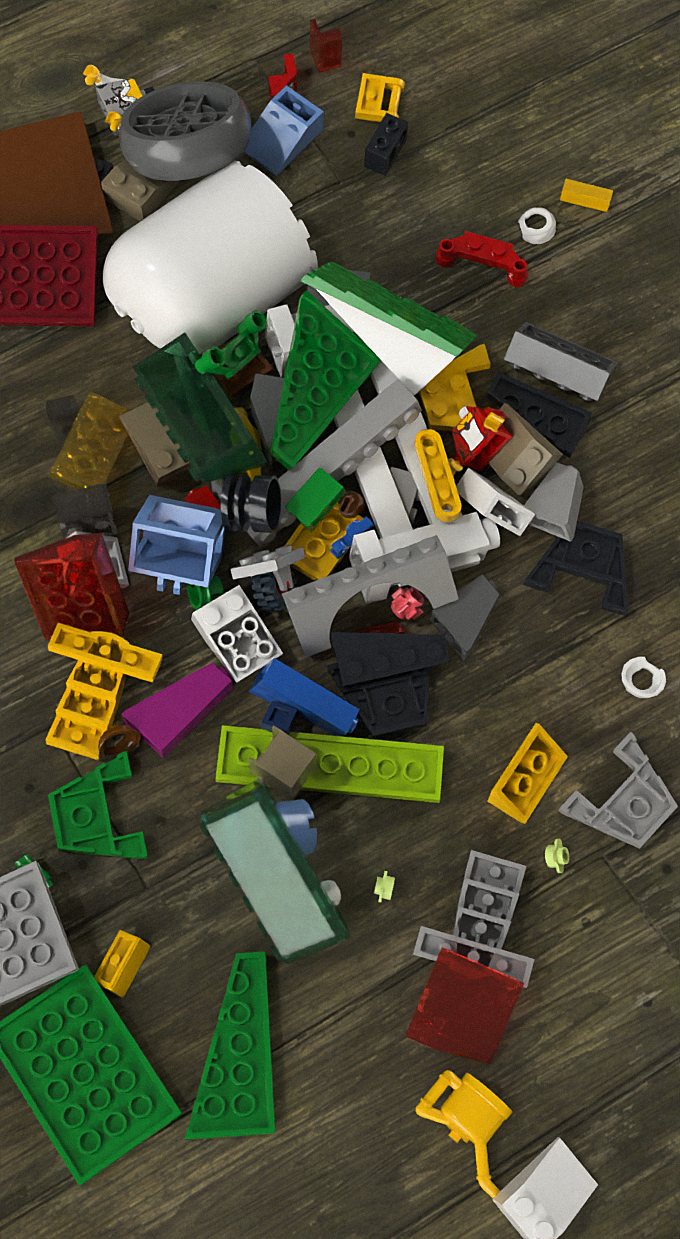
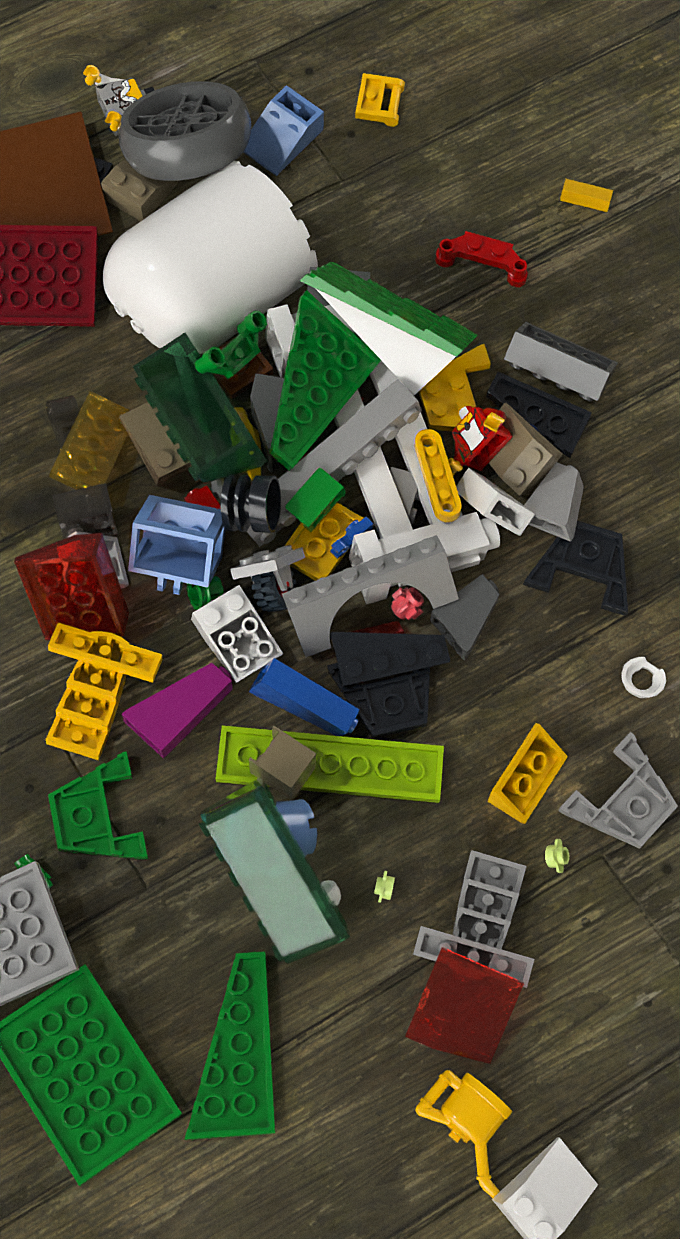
yellow slope [94,930,150,997] -> none
reddish brown piece [98,724,141,759] -> none
dark blue tile [261,701,298,735] -> none
red slope [268,53,297,101] -> none
clear red panel [310,19,342,73] -> none
reddish brown piece [338,491,368,518] -> none
black brick [364,113,408,176] -> none
white piece [518,208,556,244] -> none

